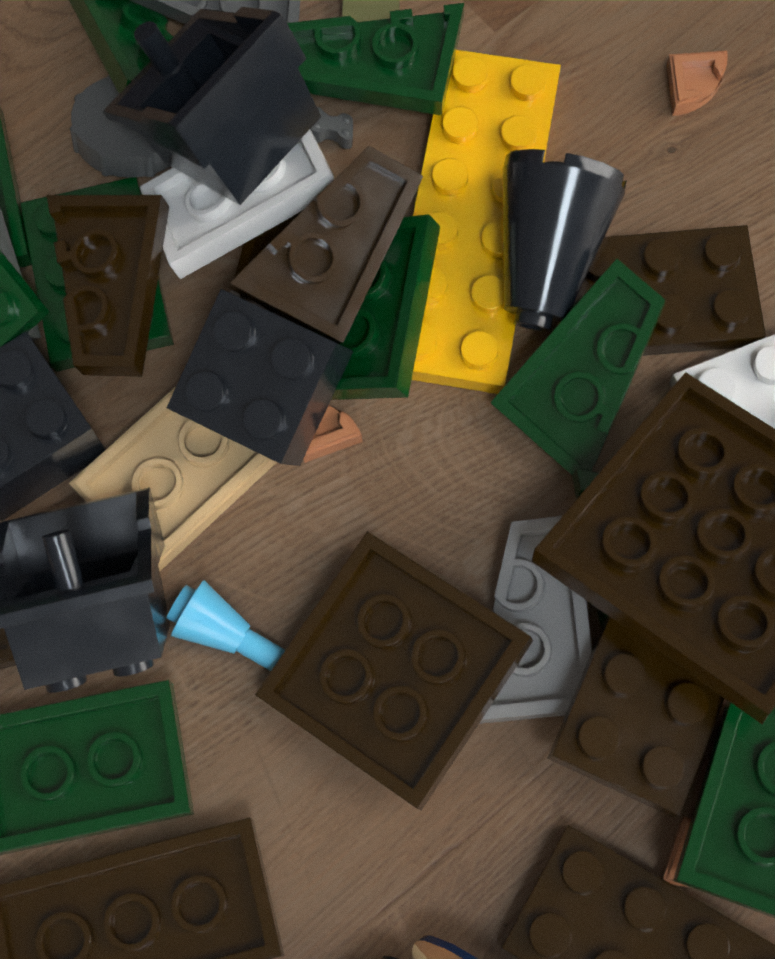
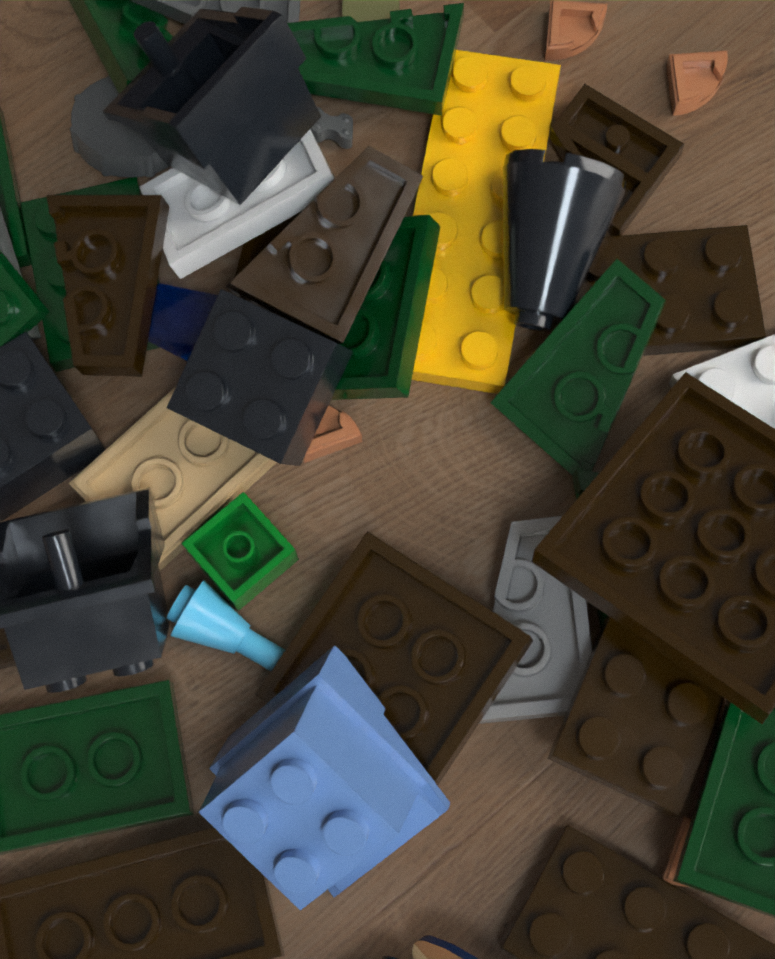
none -> clear blue slope [148,283,218,361]
none -> green piece [181,492,299,611]
none -> medium blue piece [199,645,450,910]
none -> nougat tile [545,0,608,61]
none -> dark brown wing [550,84,684,236]

